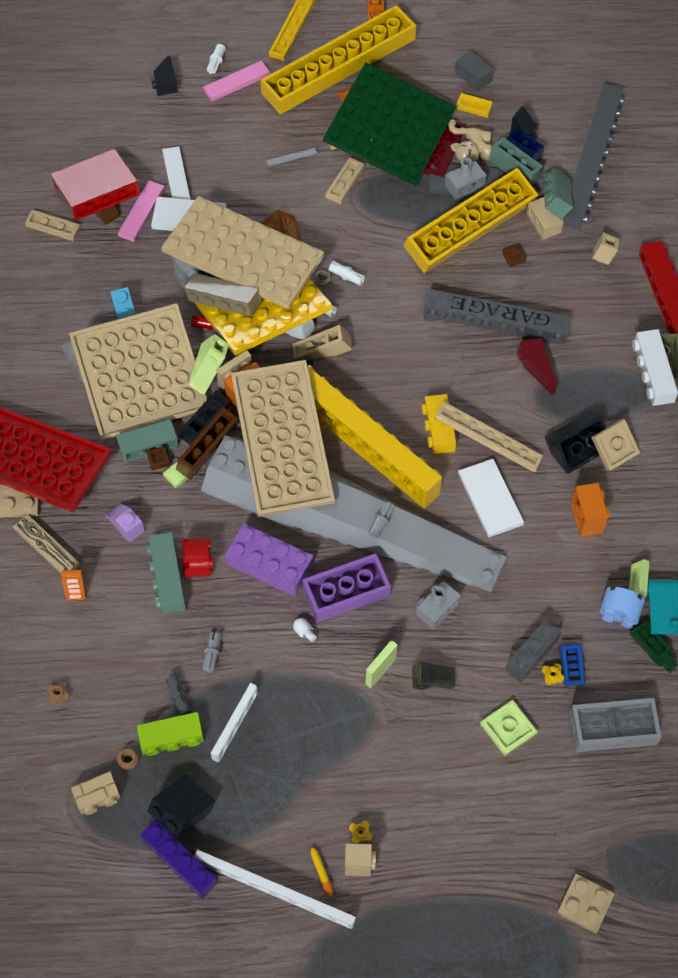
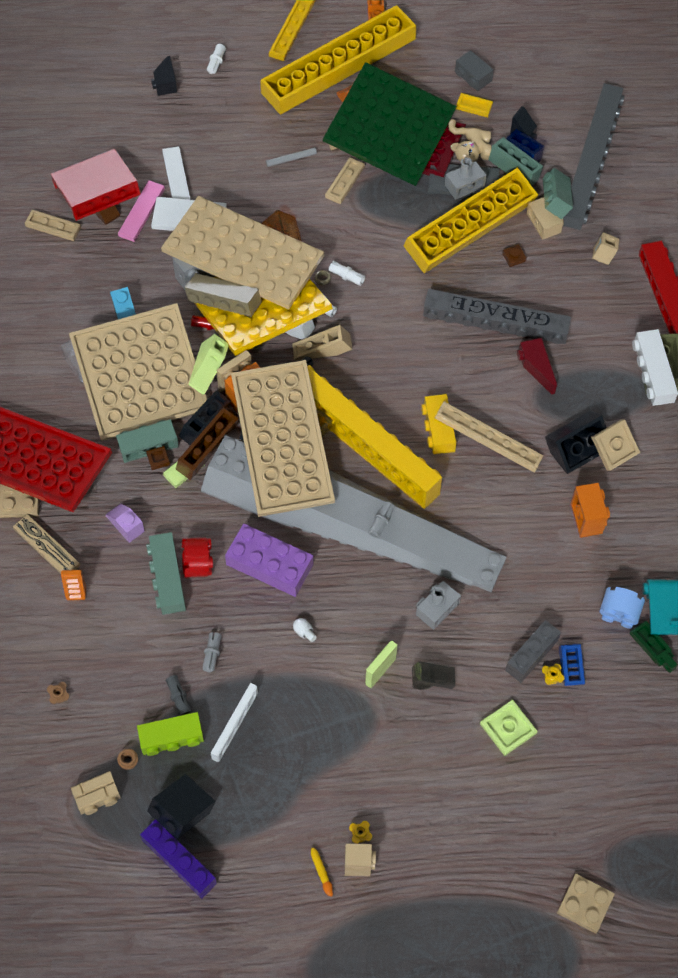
white tile [194,850,356,929] -> none
bright pink tile [203,60,270,102] -> none
medium lavender brick [302,553,391,623] -> none
white tile [458,459,524,538] -> none
brick [569,698,662,752] -> none
yellowish green tile [629,559,650,599] -> none

